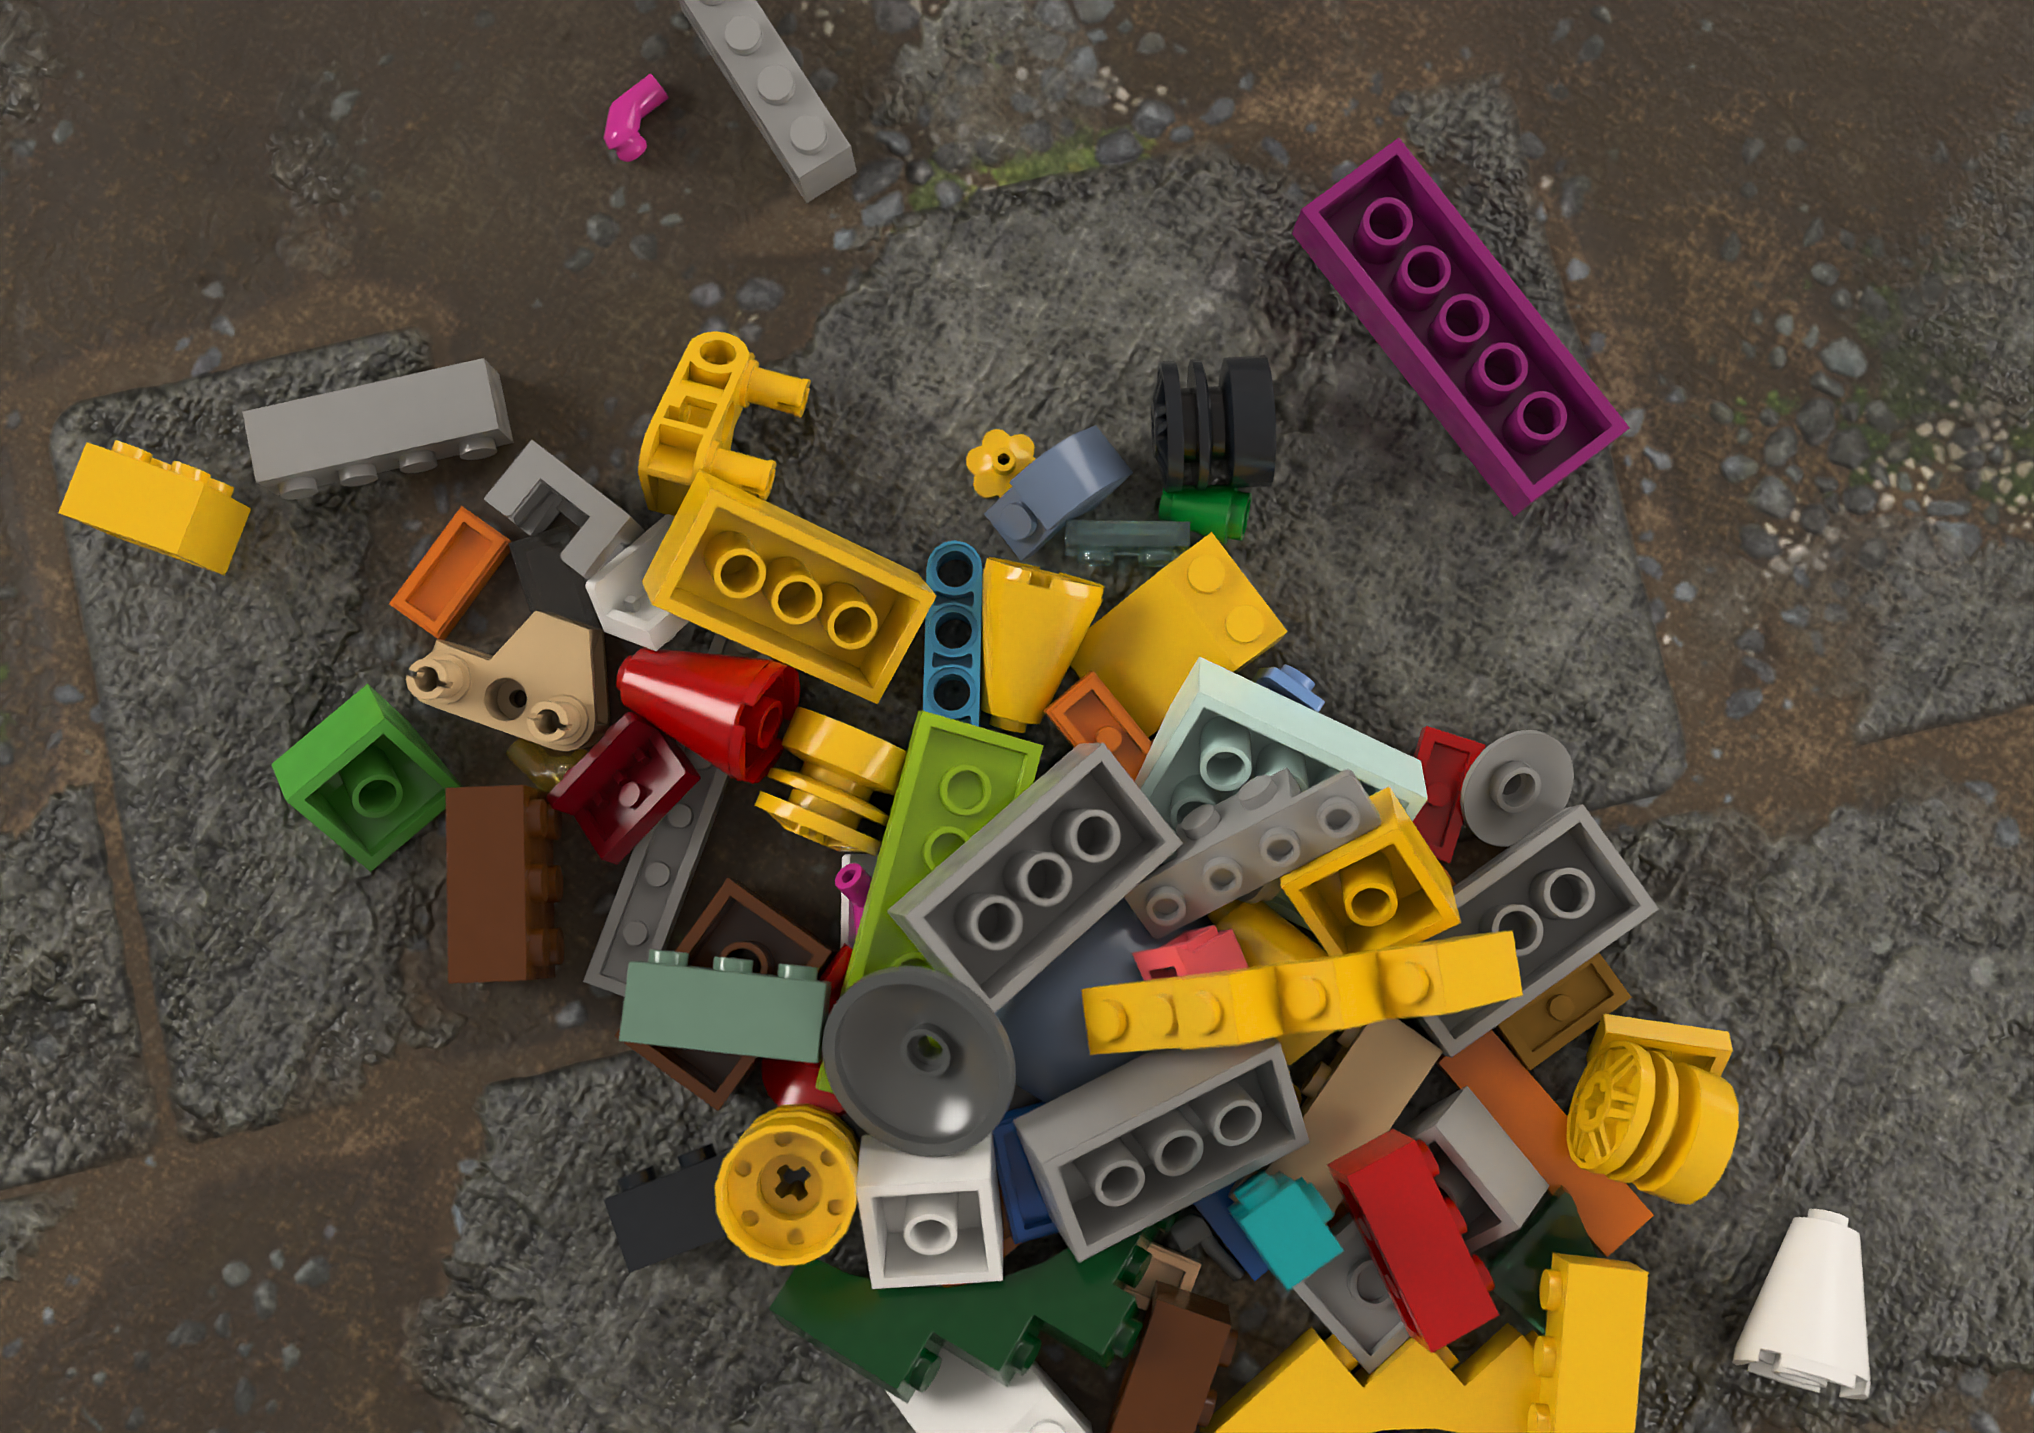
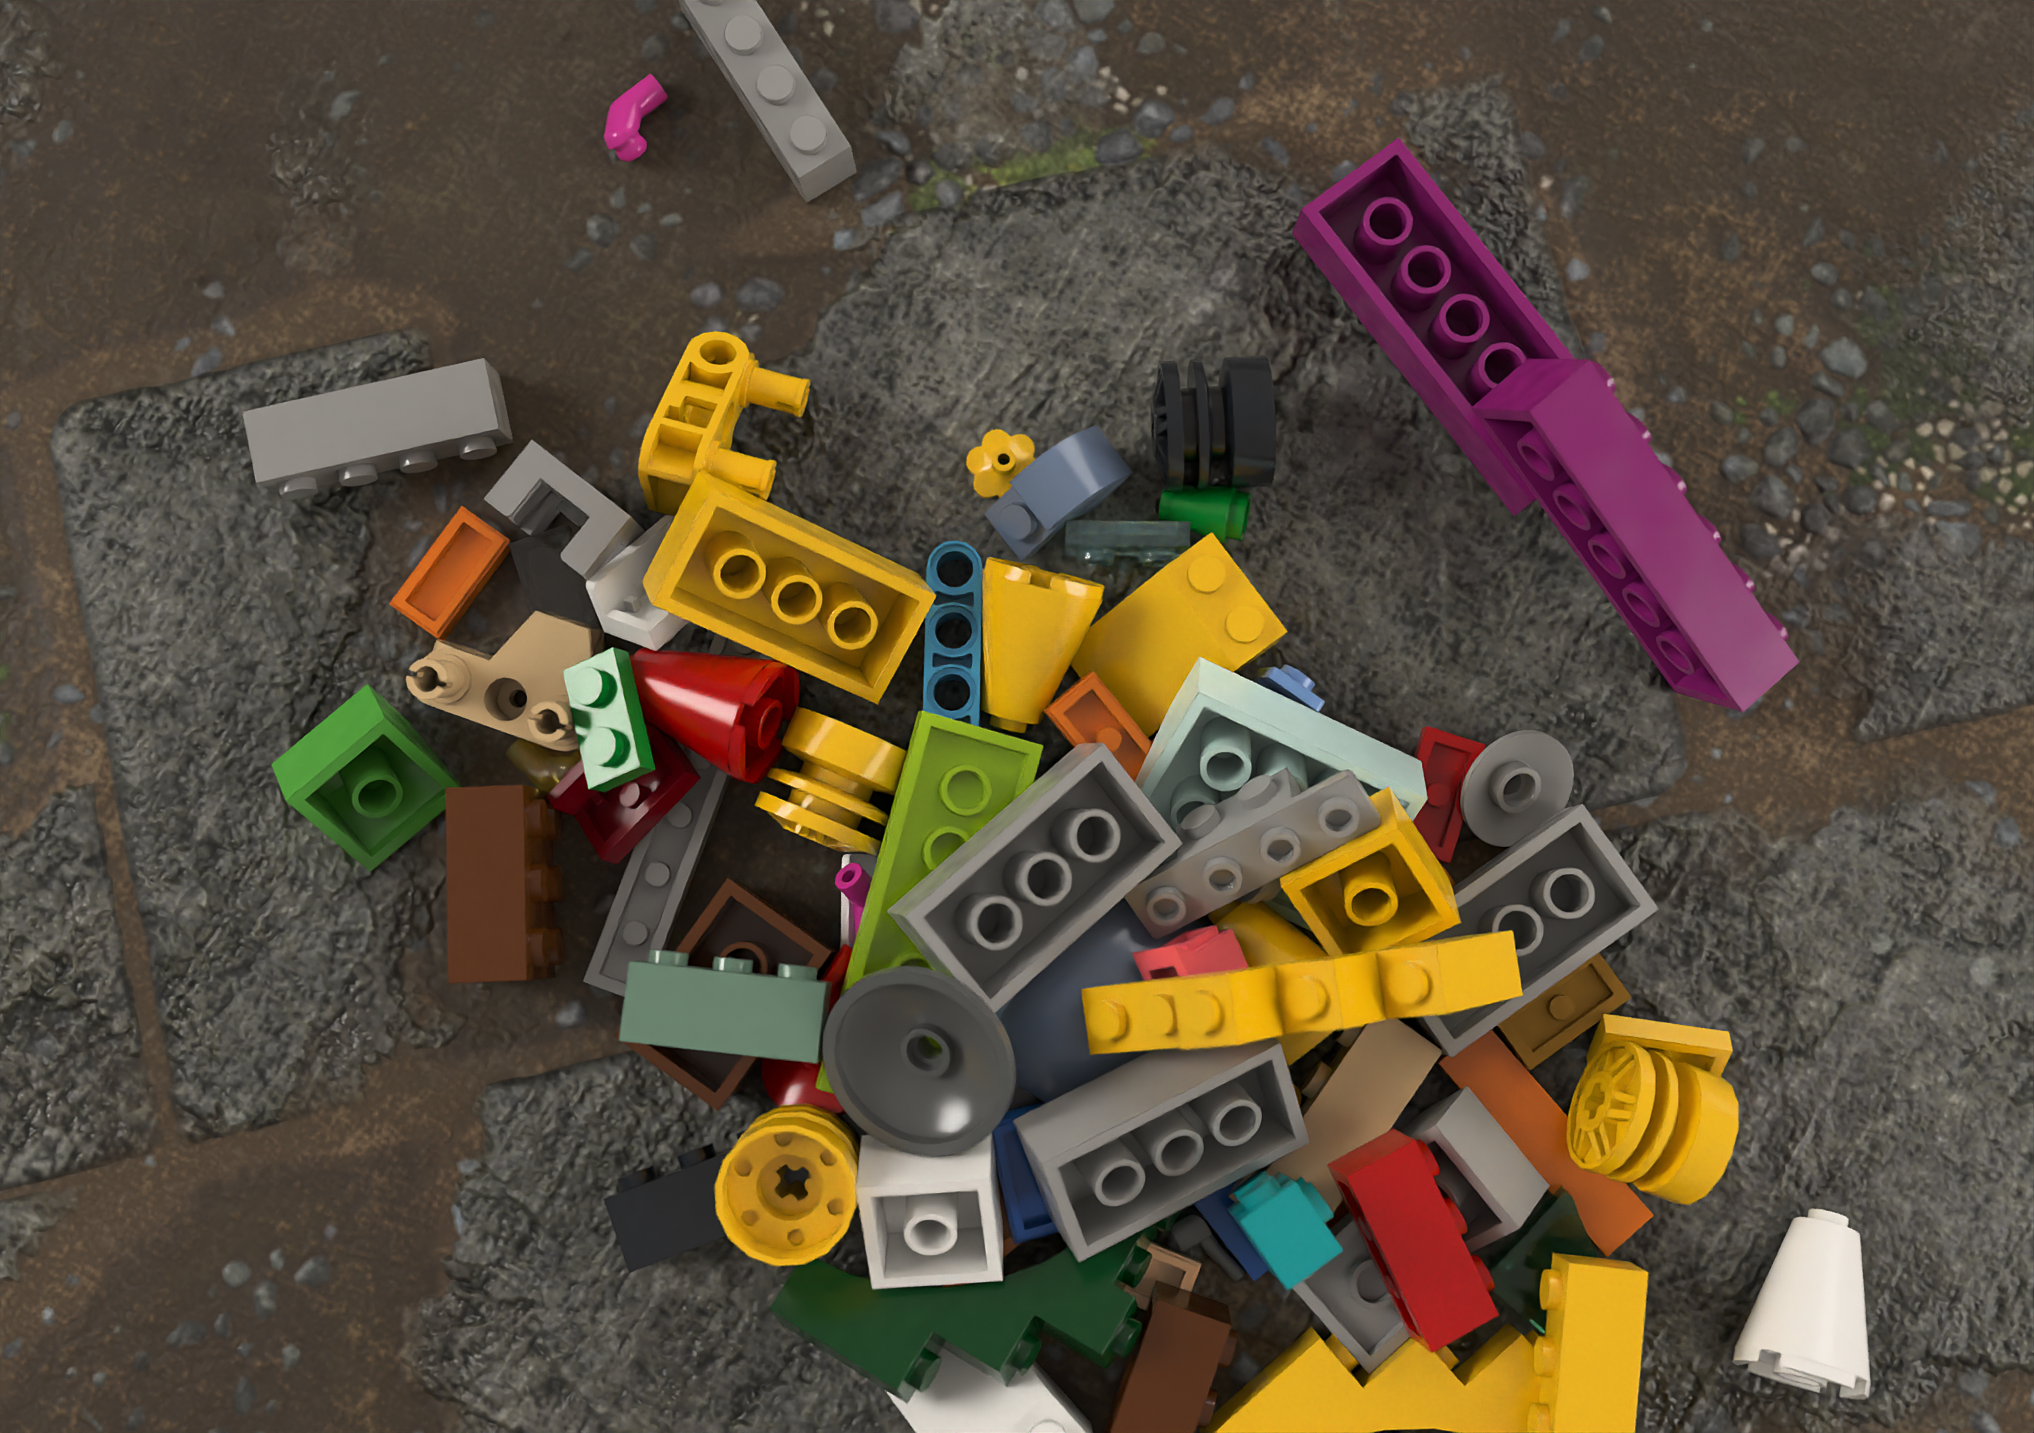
yellow brick [58,440,251,576] -> none
none -> plate [563,647,655,792]
none -> magenta brick [1471,359,1799,712]

